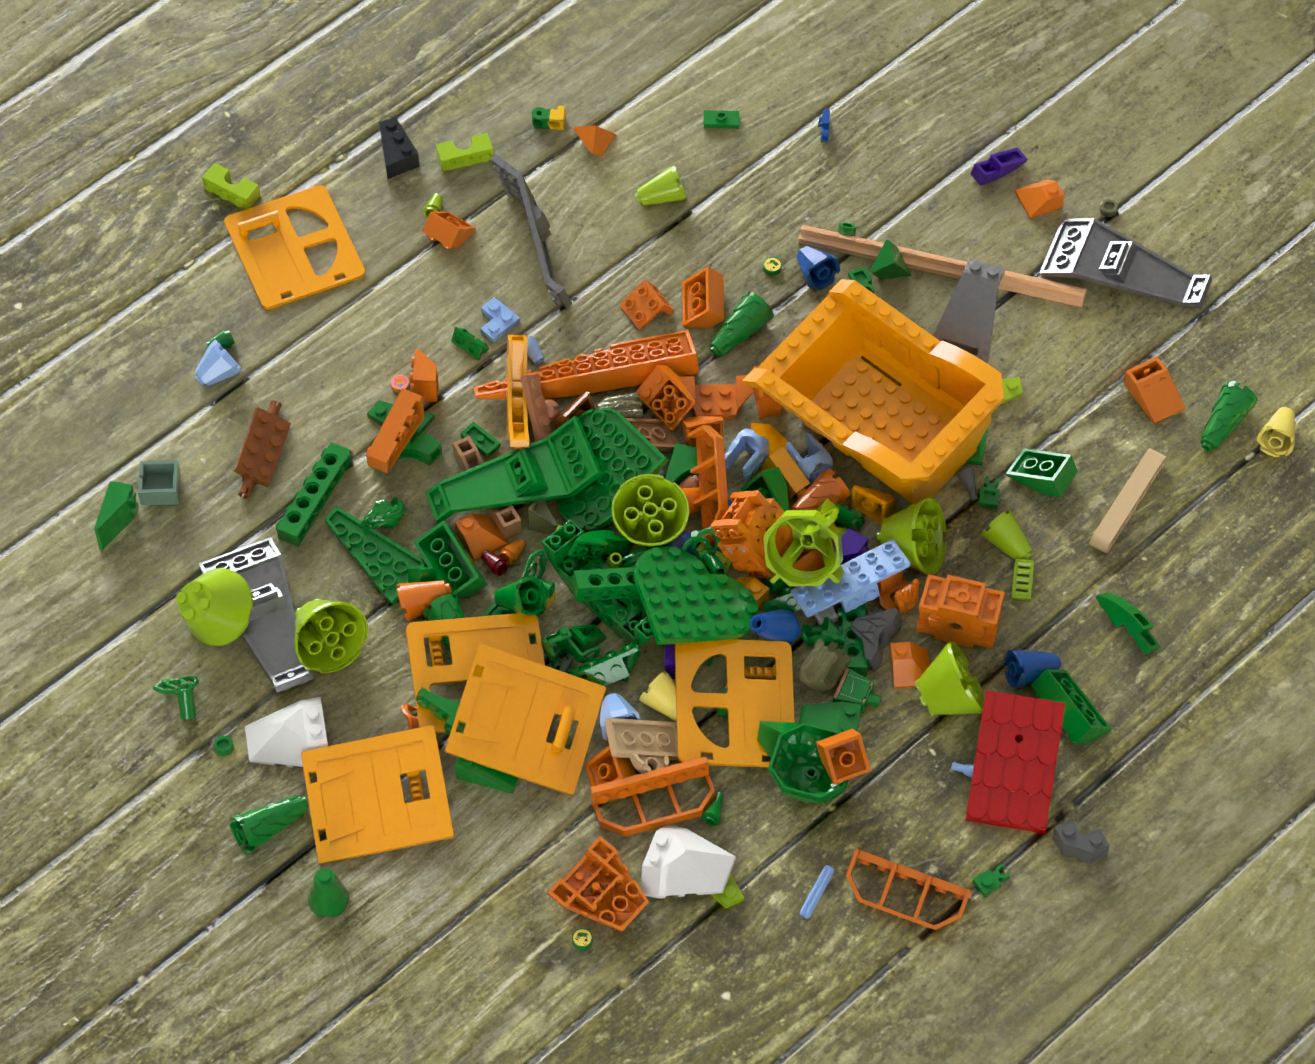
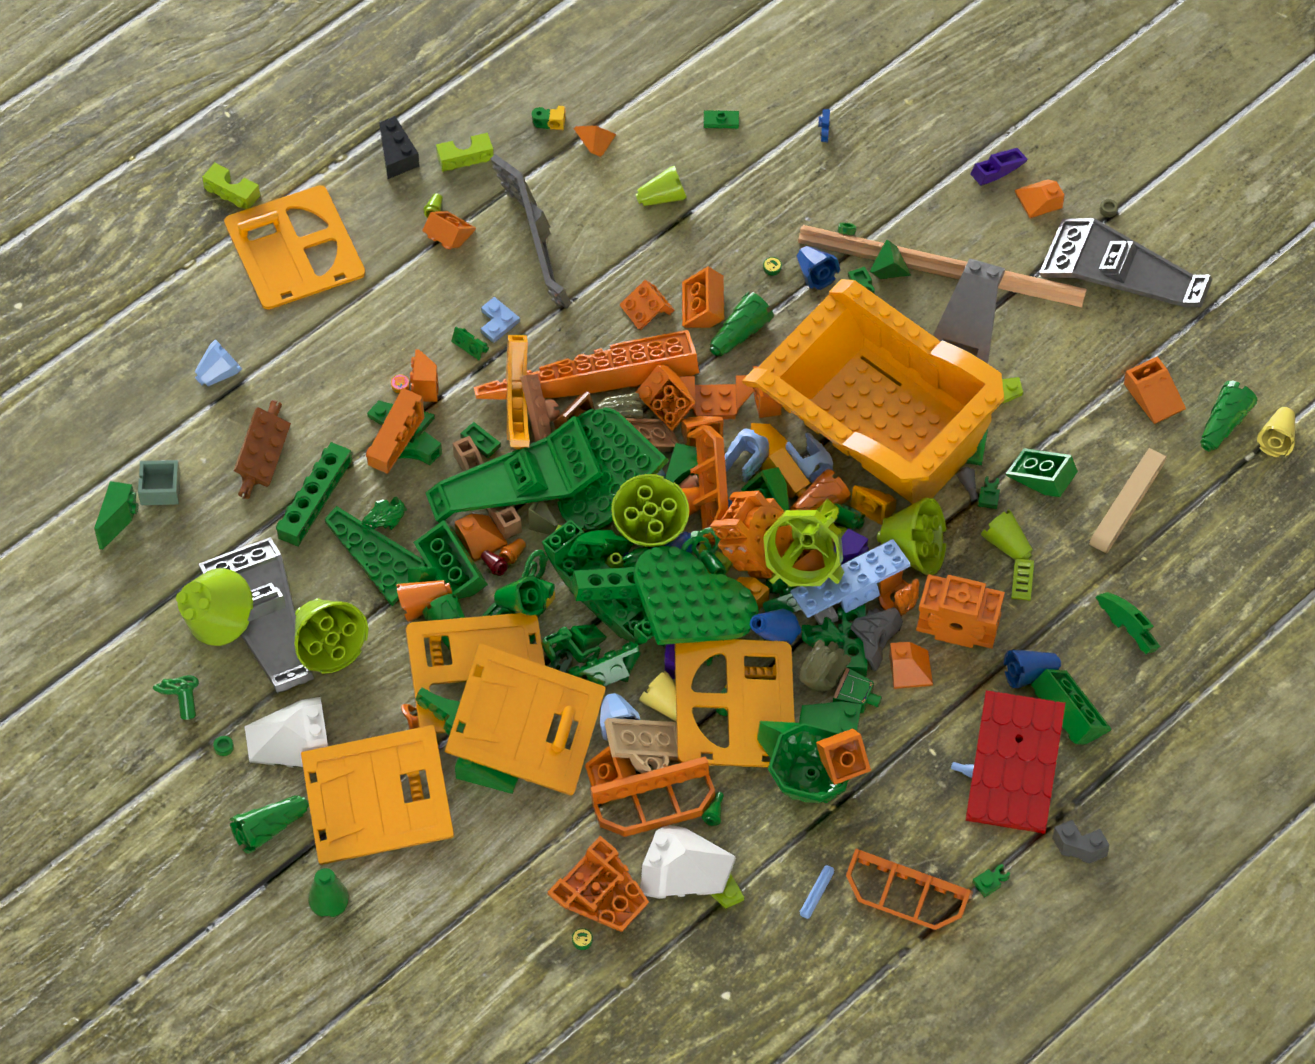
green cone [206,330,235,349] -> none
light blue cone [527,336,544,365] -> none
lime cone [915,641,985,716] -> none

